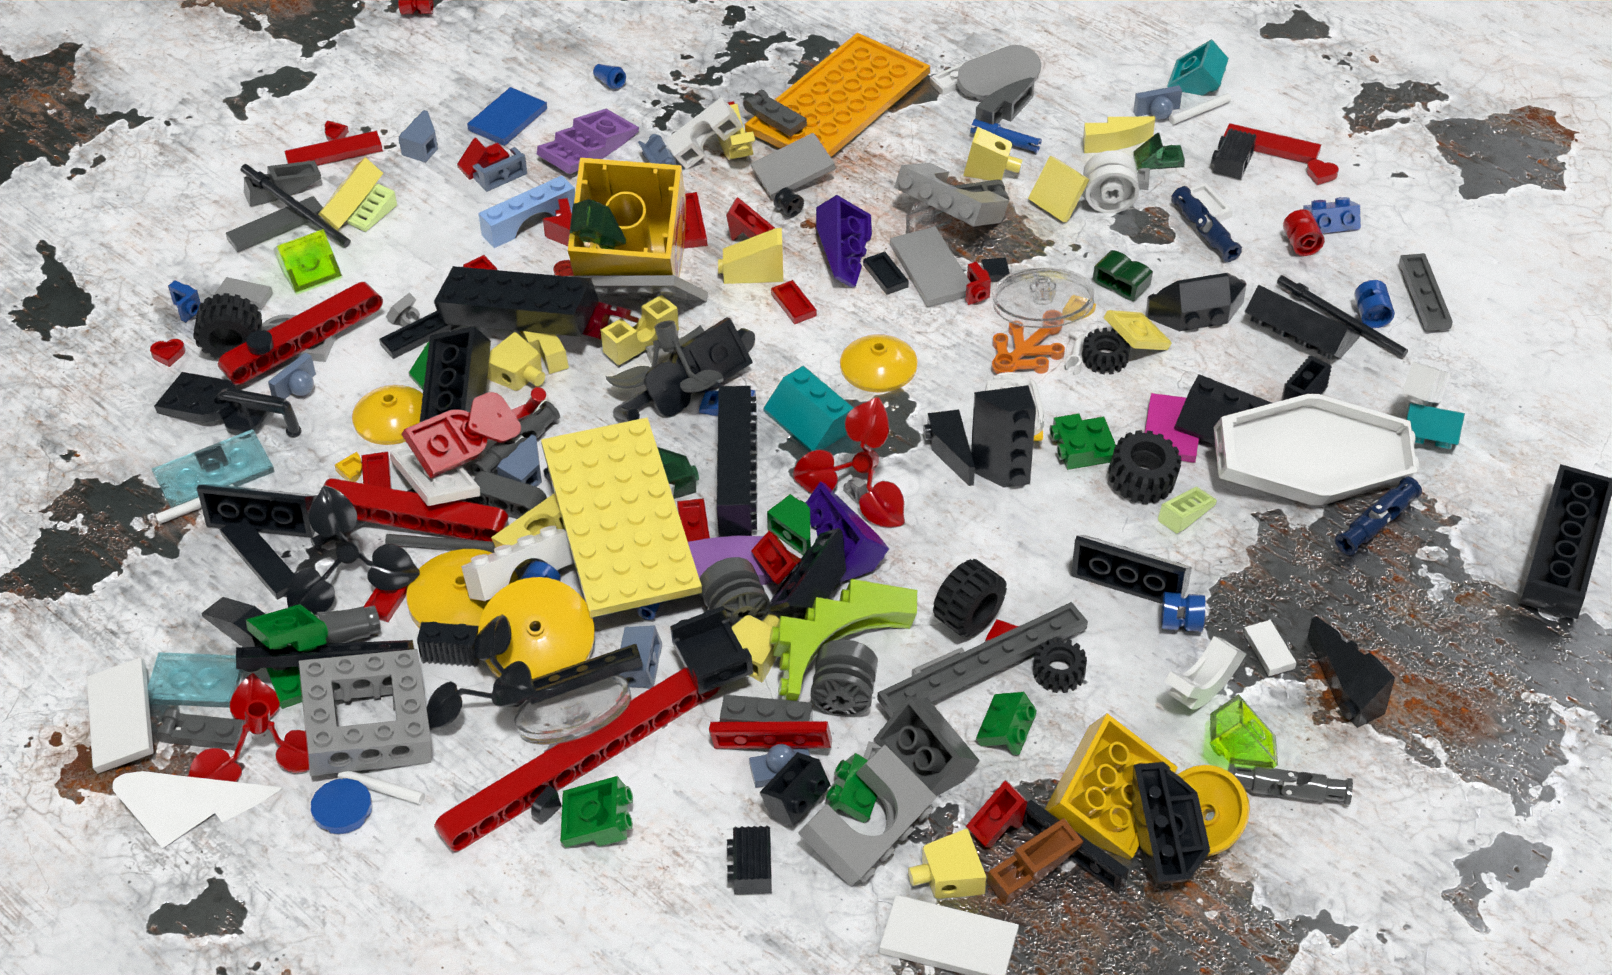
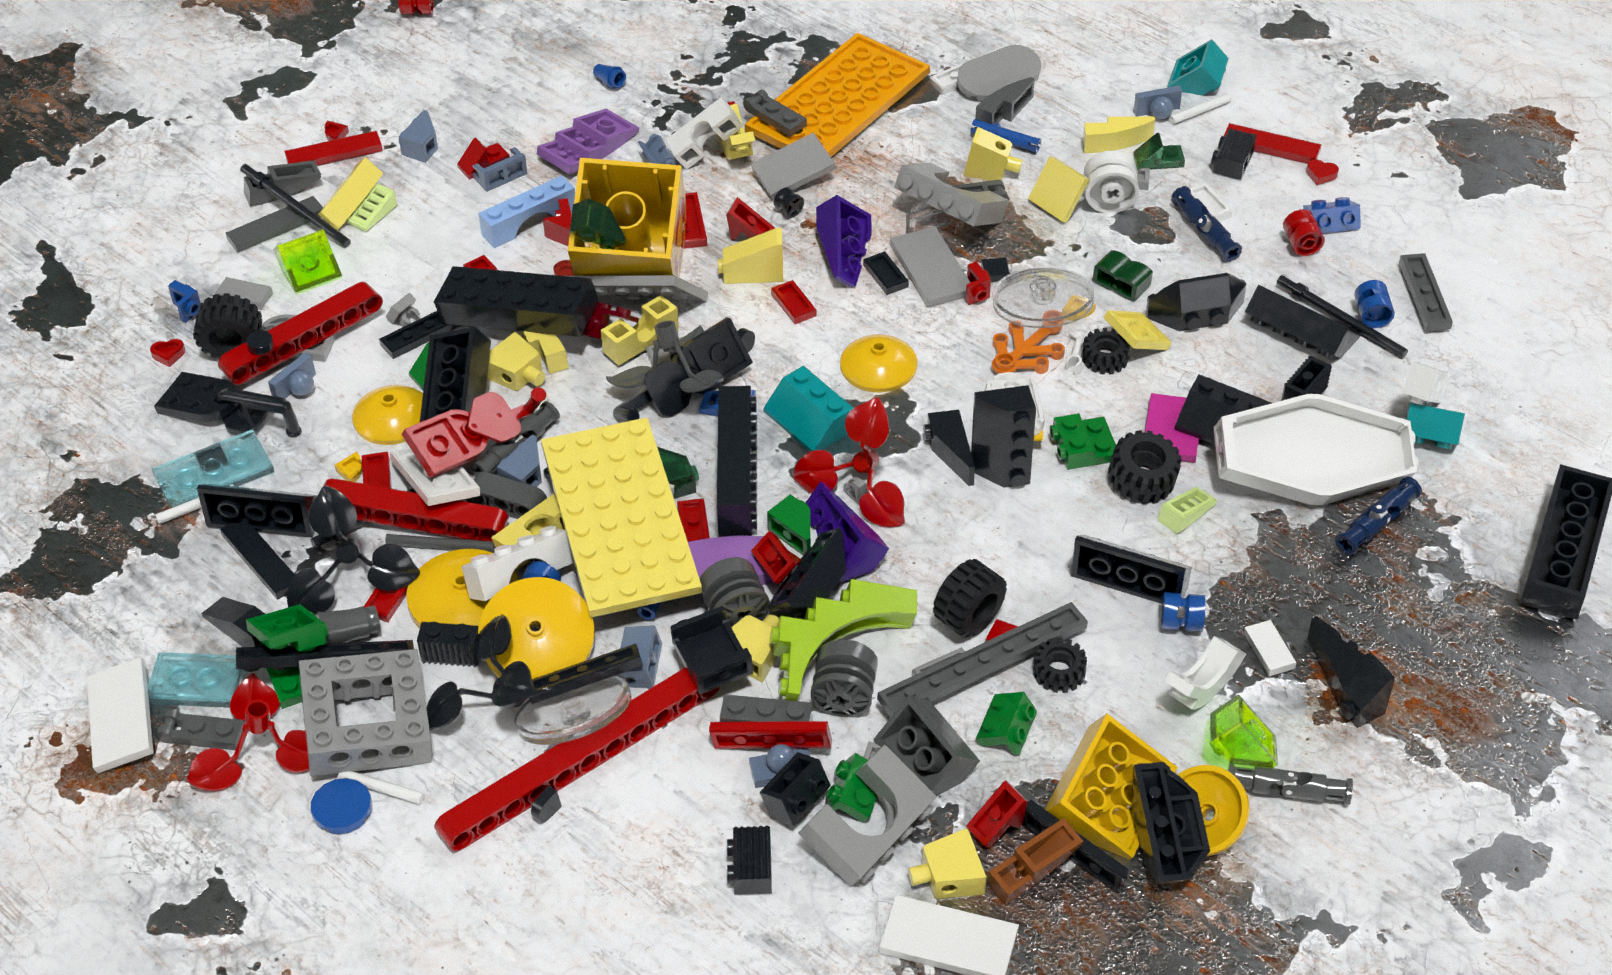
white sticker [113,771,282,849] -> none
blue tile [467,87,547,146] -> none
green plate [560,776,633,848] -> none

